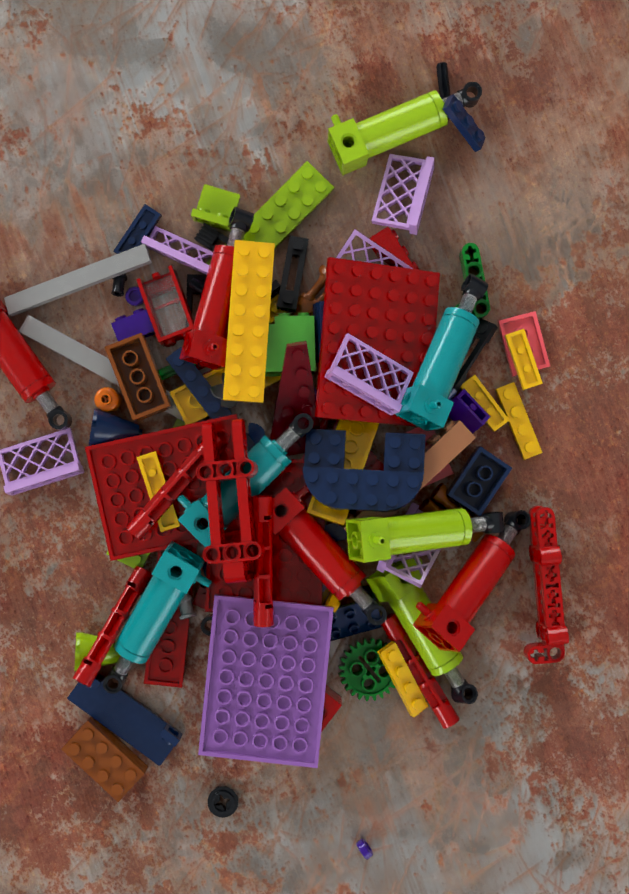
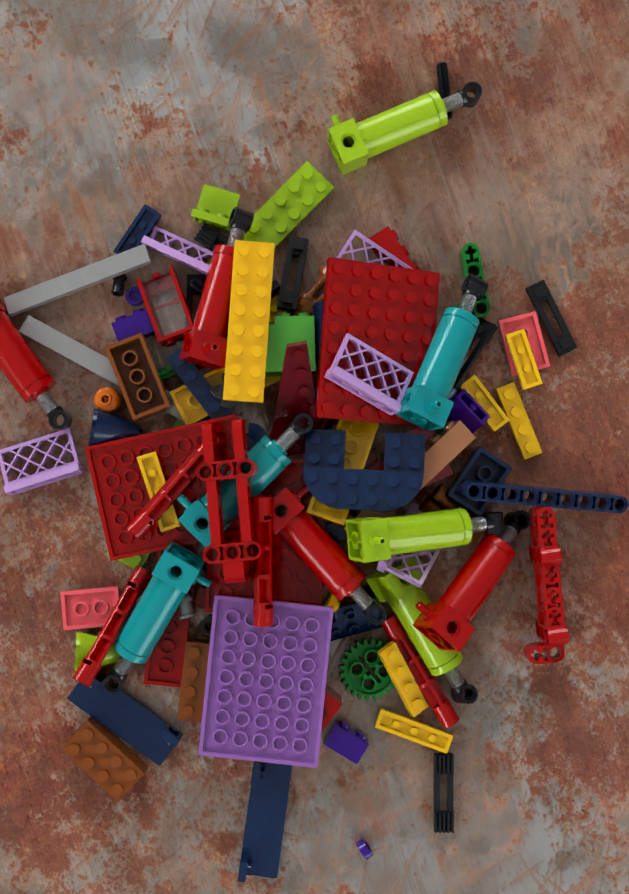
black gear [208,786,238,818] -> none
lavender fence [372,154,434,235] -> none
dark blue plate [443,94,486,152] -> none
none -> coral plate [60,586,120,630]
none -> dark orange brick [177,638,210,722]
none -> dark blue bracket [237,761,292,882]
none -> dark purple brick [324,719,369,764]
none -> yellow plate [374,708,454,754]
none -> black container [433,753,454,833]
none -> dark blue beam [460,480,629,513]
none -> black container [525,280,577,357]

